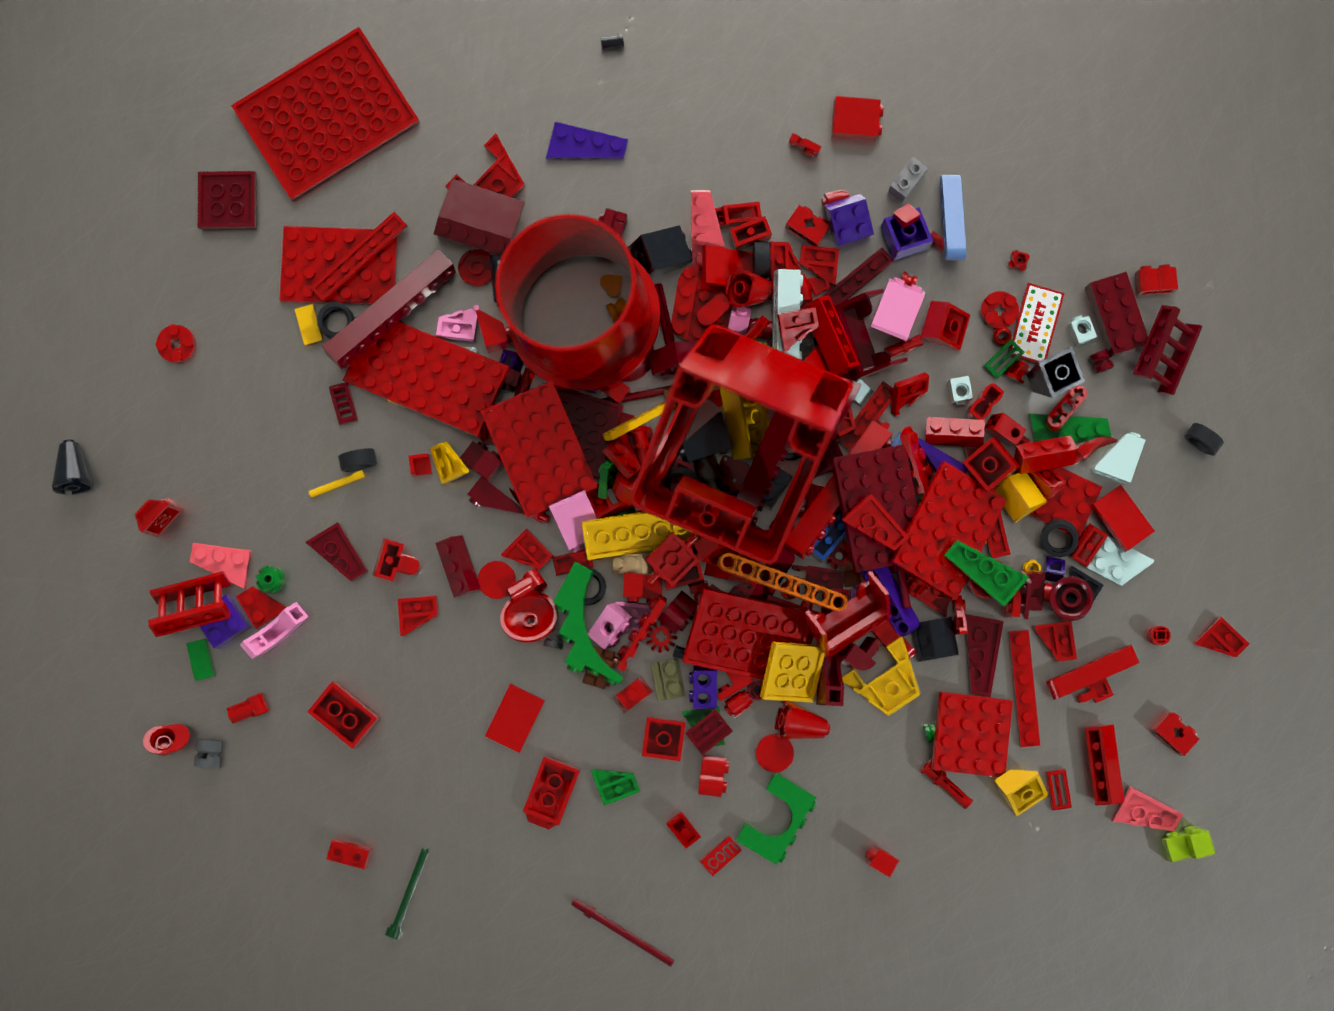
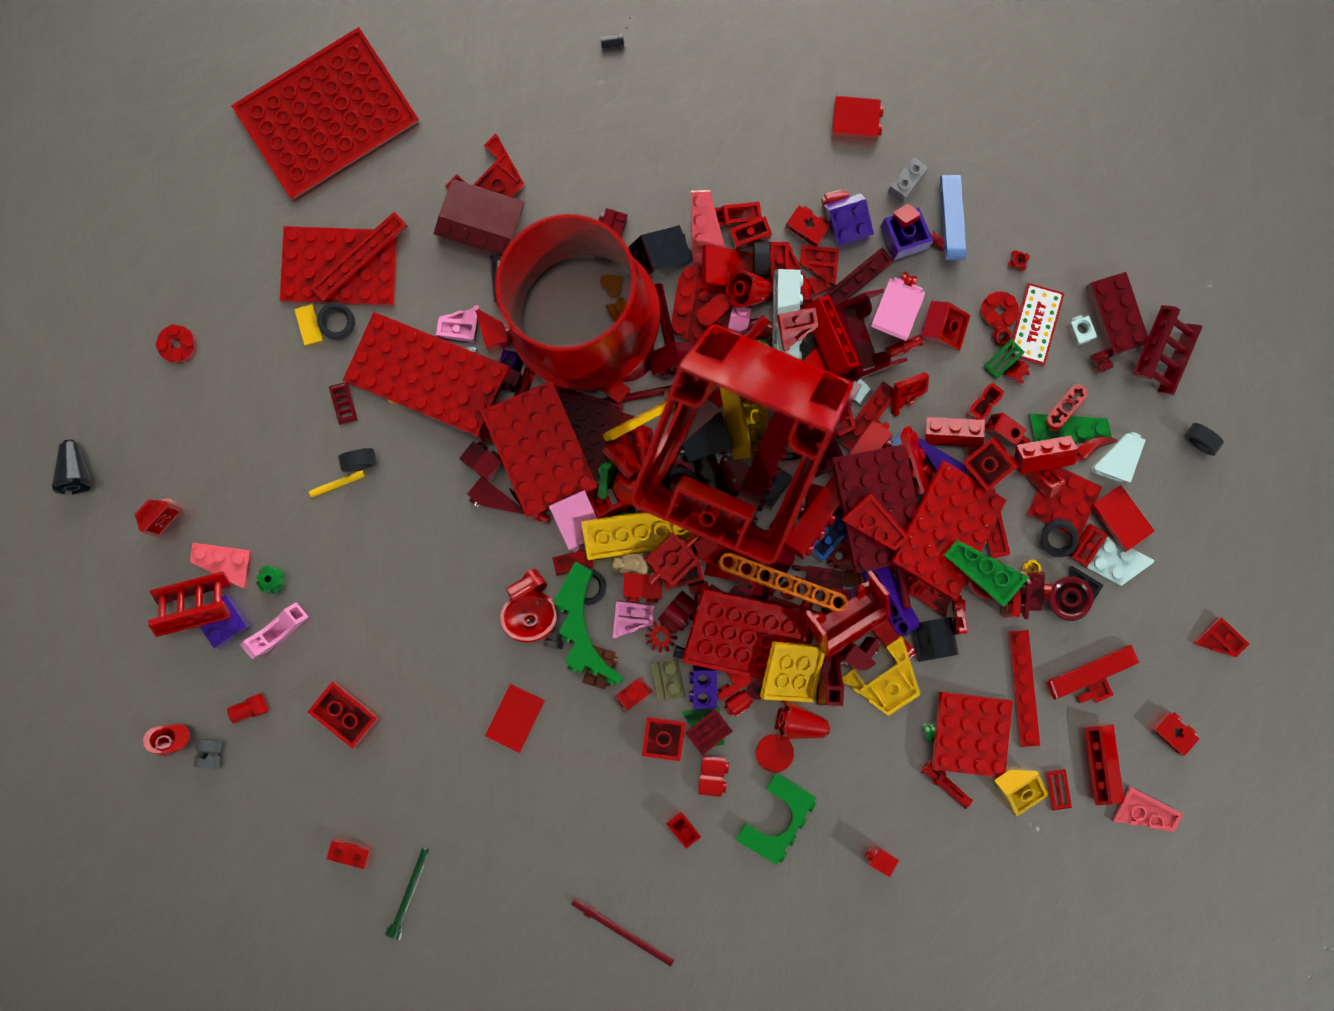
green tile [186,639,215,681] -> none
dark red plate [198,171,256,229] -> none
red wing [236,586,287,629] -> none
dark red wing [305,522,368,582] -> none
dark red brick [322,249,456,369] -> none
red brick [372,538,420,581] -> none
red wing [398,596,438,636] -> none
red panel [408,453,433,477] -> none
yellow wing [430,442,469,484] -> none
dark red brick [435,535,481,598] -> none
red tile [458,249,491,287] -> none
red tile [478,561,516,599] -> none
red wing [500,529,554,570] -> none
red slope [523,756,580,830] -> none
dark purple wing [546,122,628,159] -> none
bright pink brick [588,603,633,649] -> none
green wing [591,769,640,806] -> none
red wing [617,594,667,672] -> none
red tile [700,836,742,876] -> none
red plate [789,133,822,158] -> none
light aqua brick [947,376,973,406] -> none
dark red wing [965,614,1004,697] -> none
yellow slope [995,473,1047,523] -> none
black slope [1027,346,1085,398] -> none
red wing [1033,621,1077,662] -> none
dark purple slope [1043,556,1065,582] -> none
red brick [1135,264,1178,295] -> none
red wheel [1147,626,1171,645] -> none
lime brick [1161,826,1216,862] -> none

